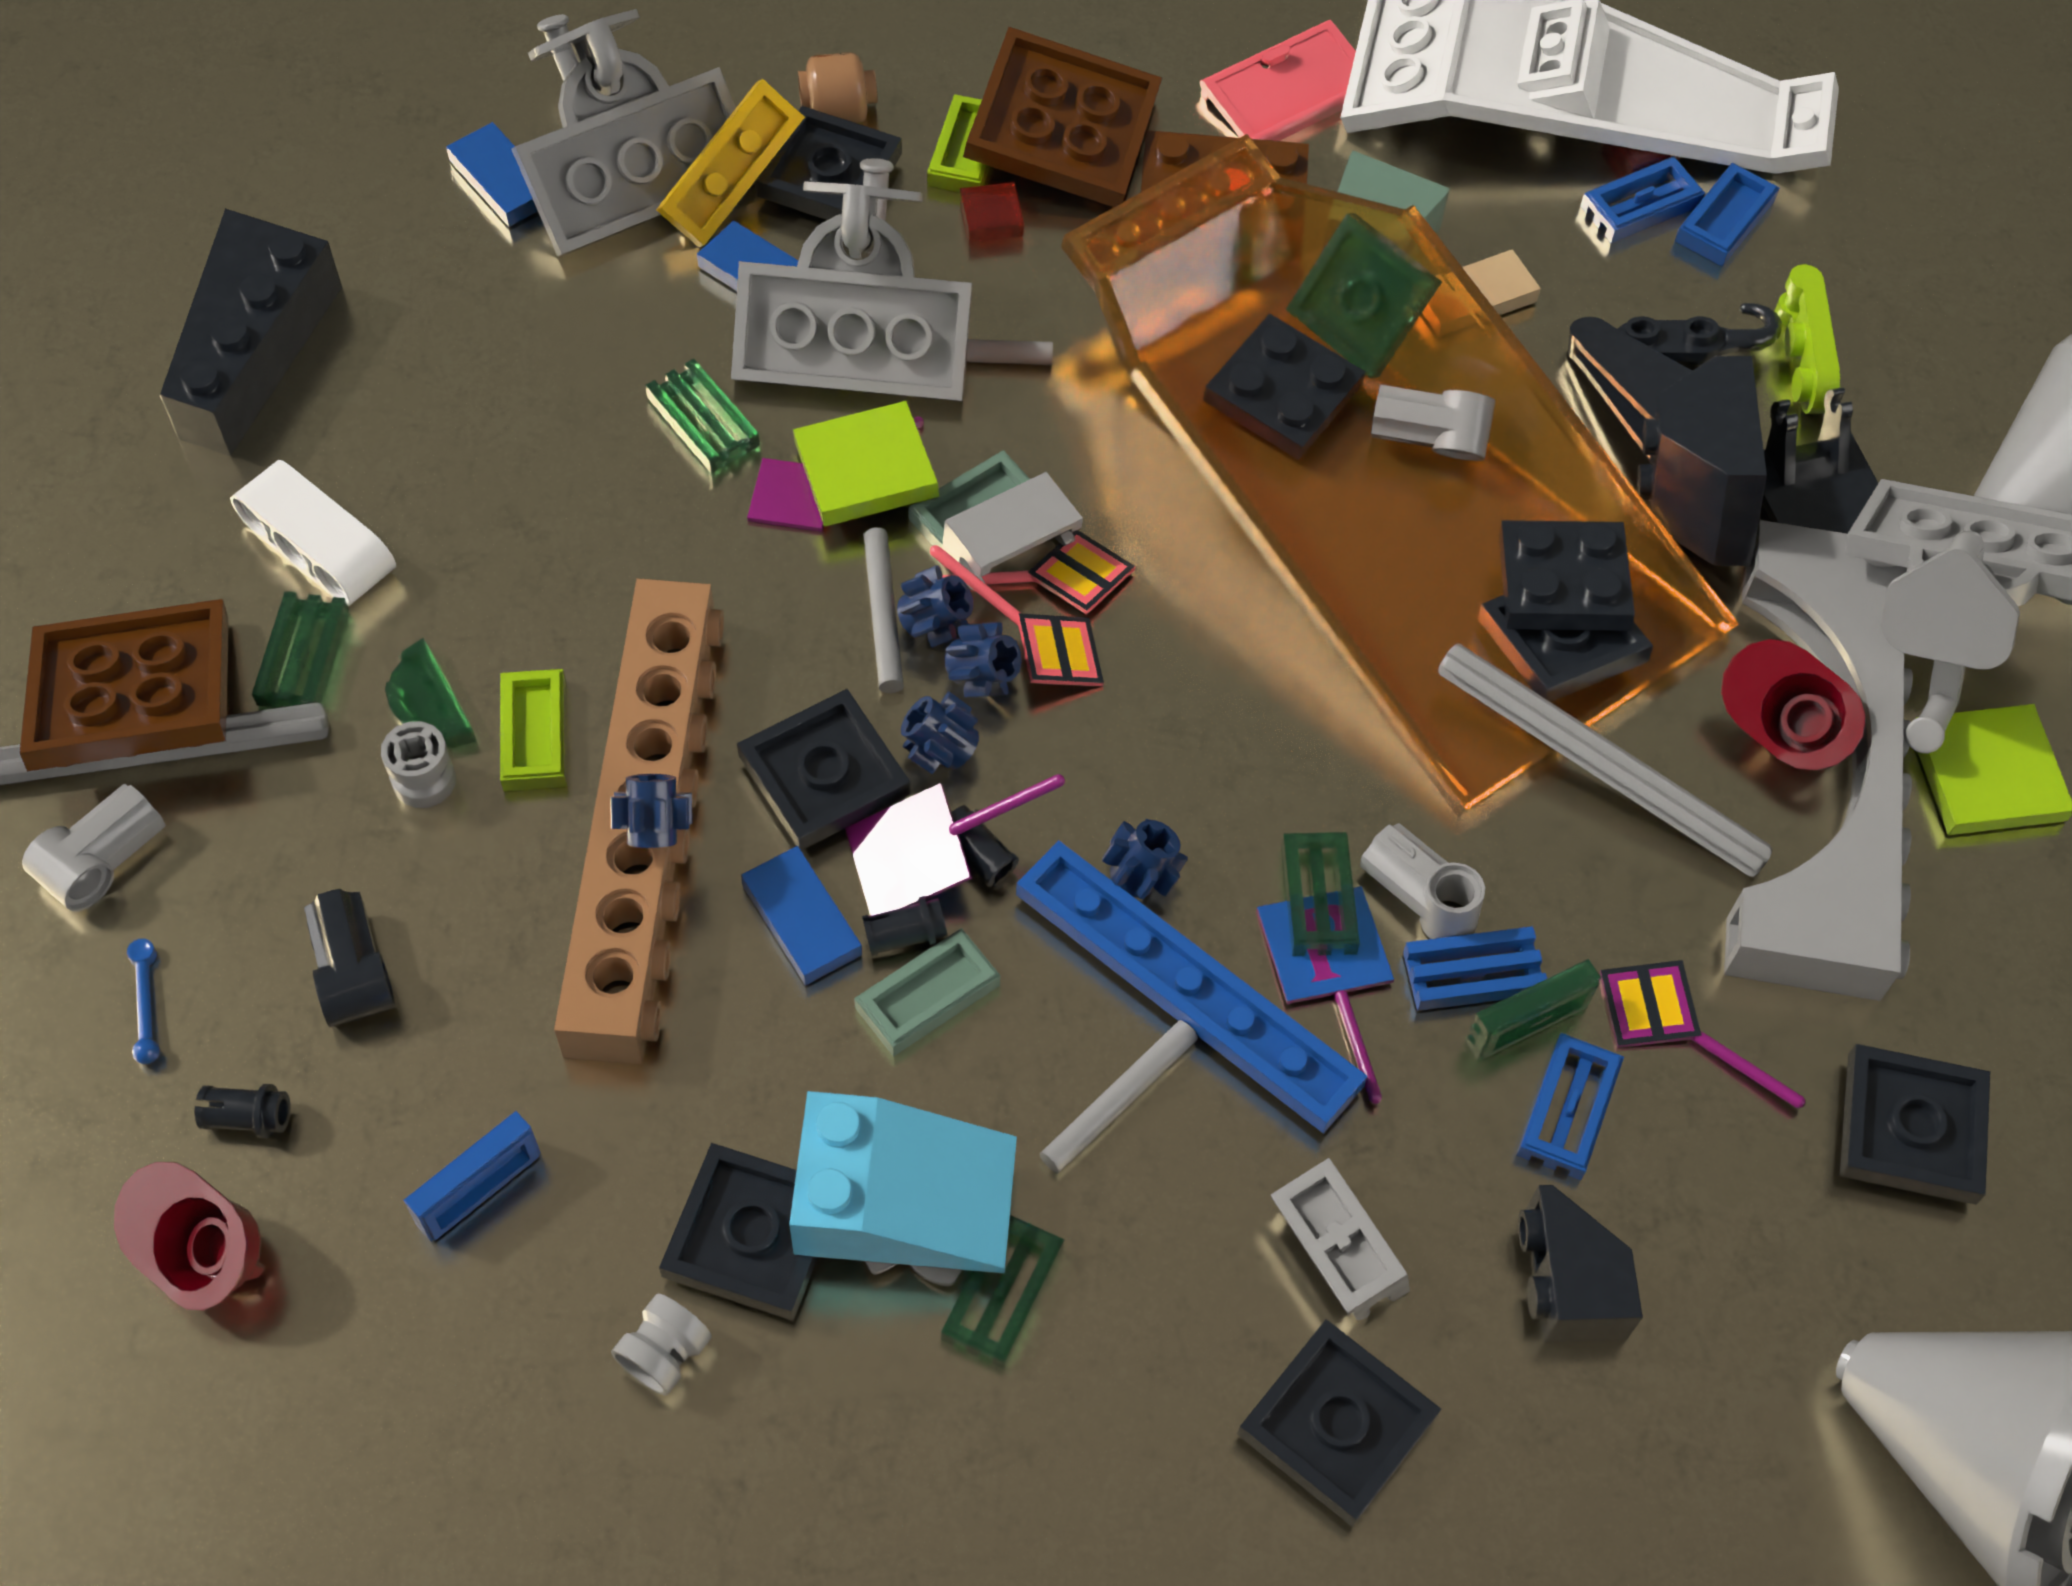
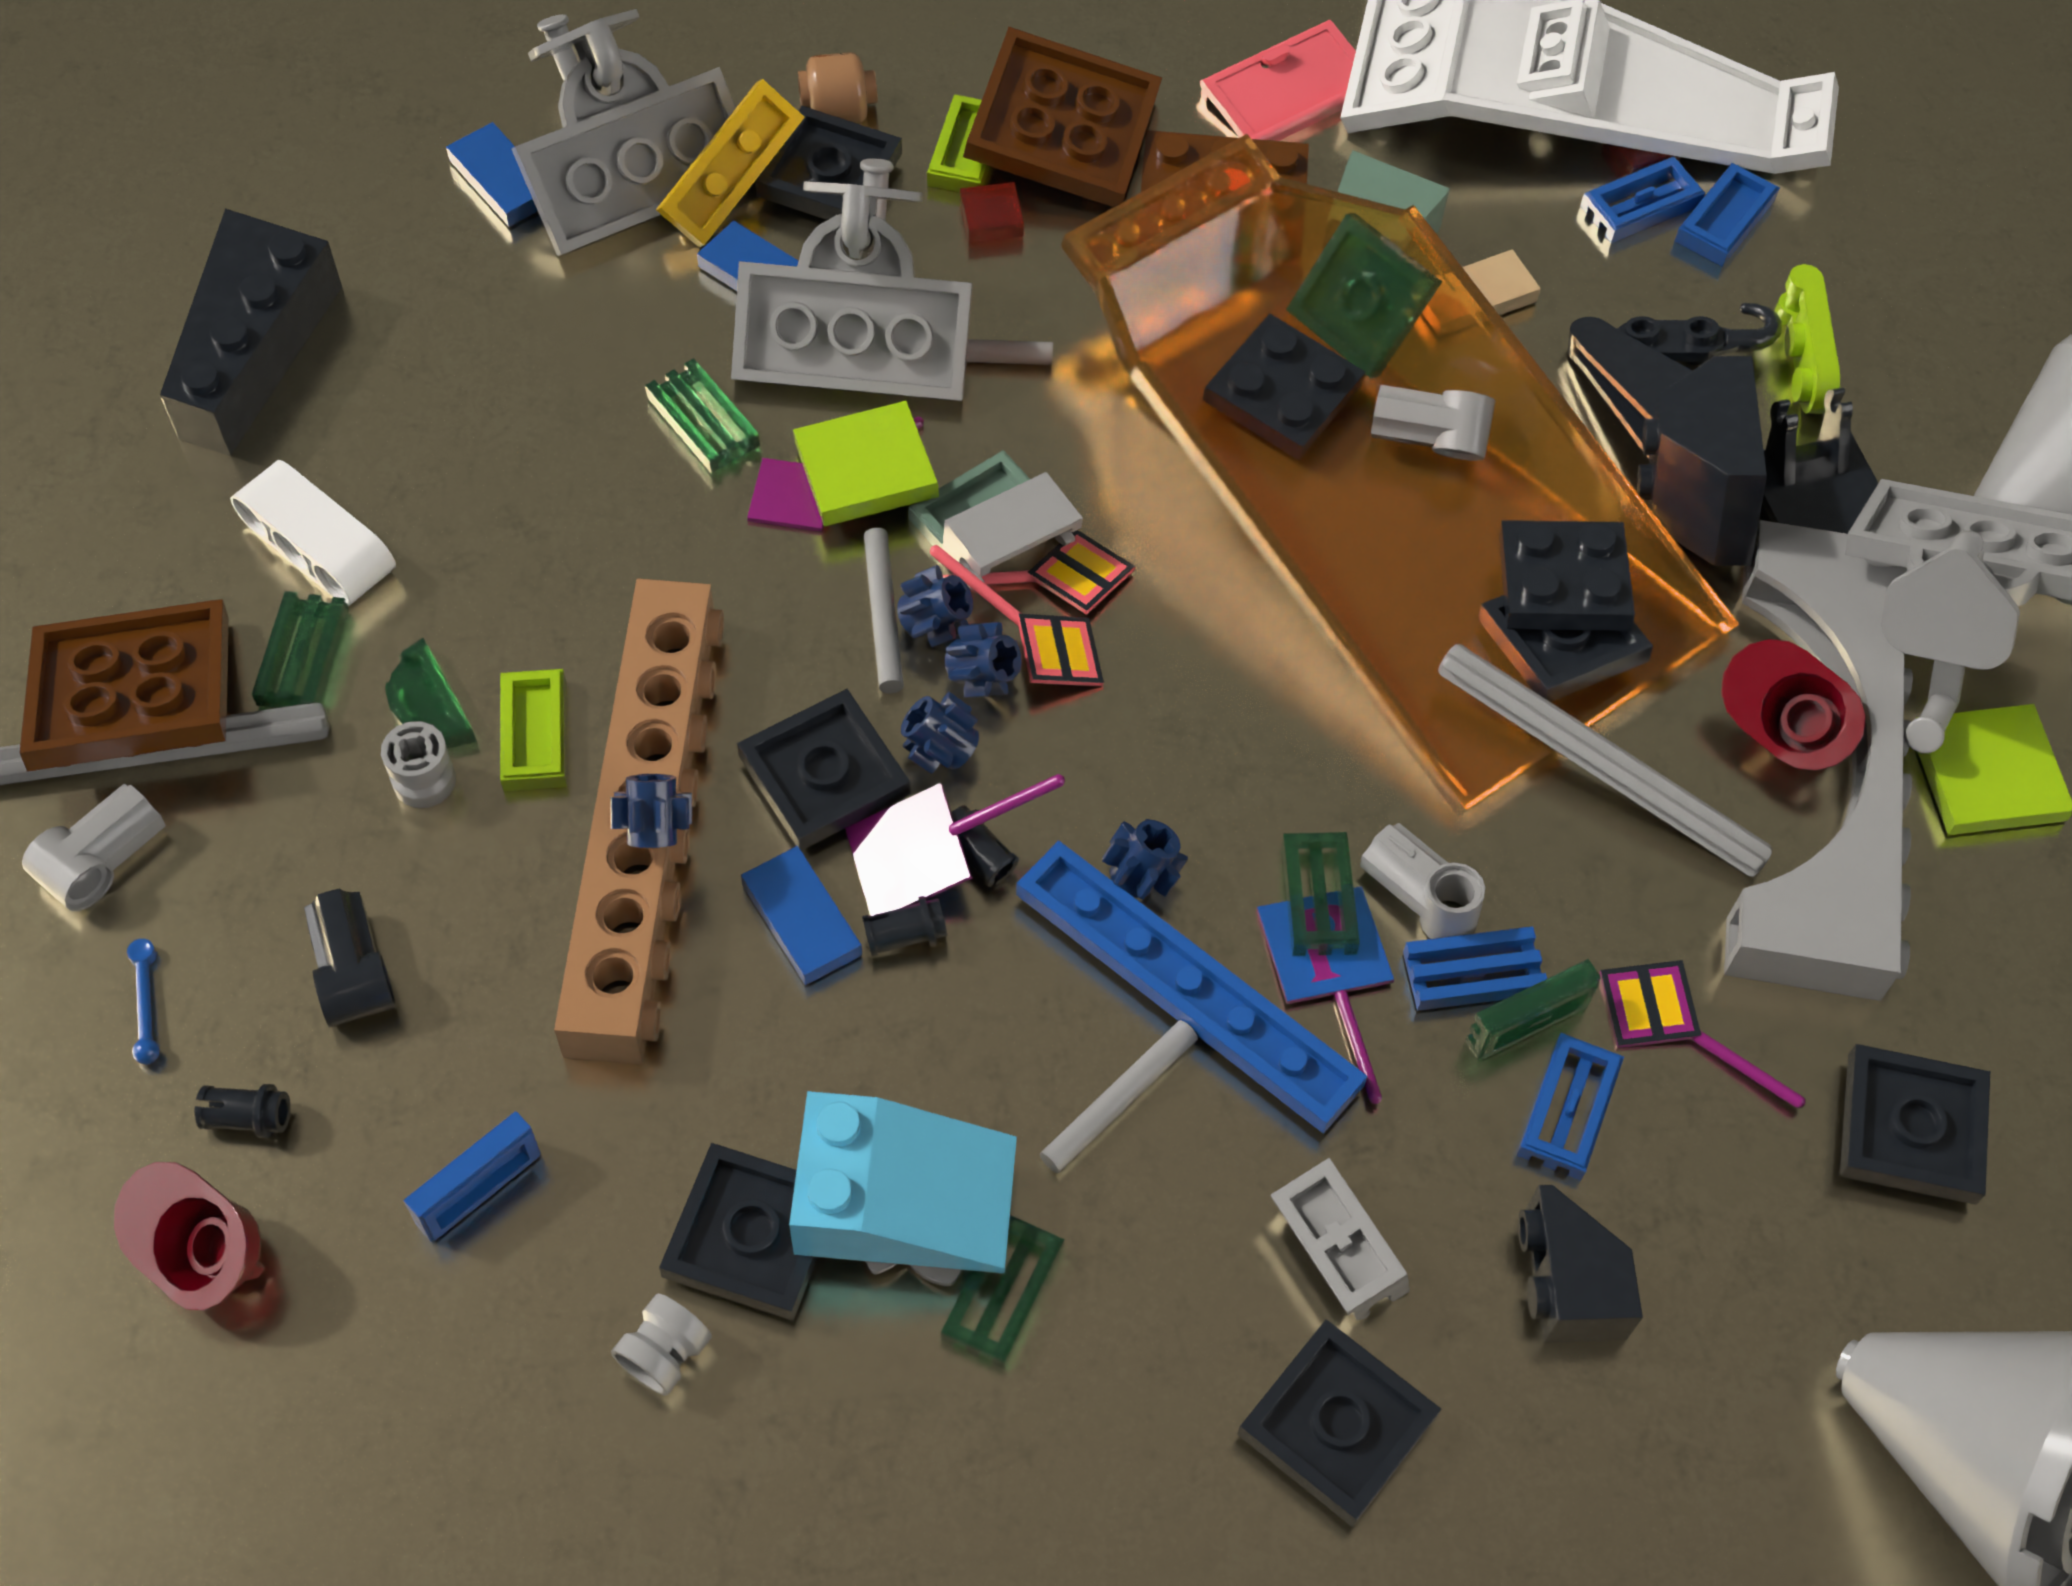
sand green tile [854,928,1001,1057] -> none

